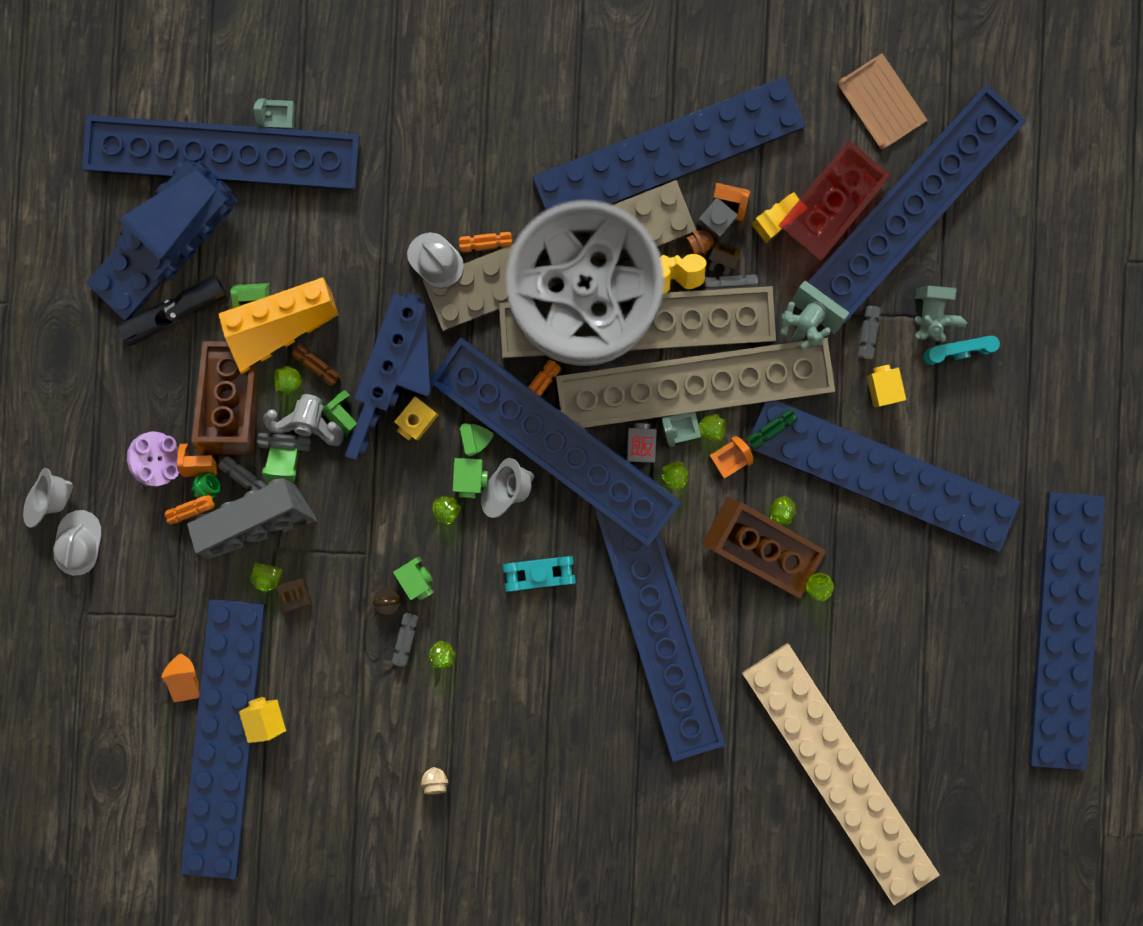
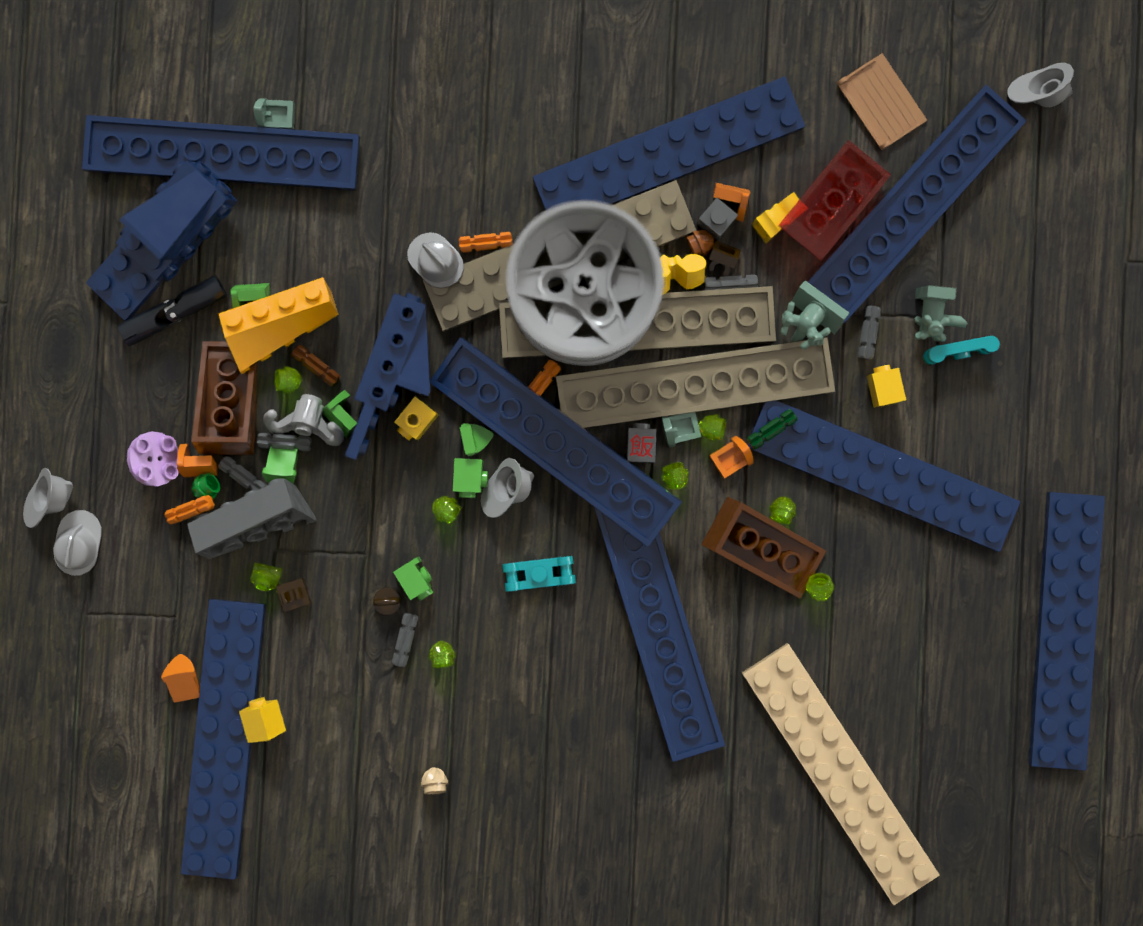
none -> light grey piece [1007,63,1074,107]

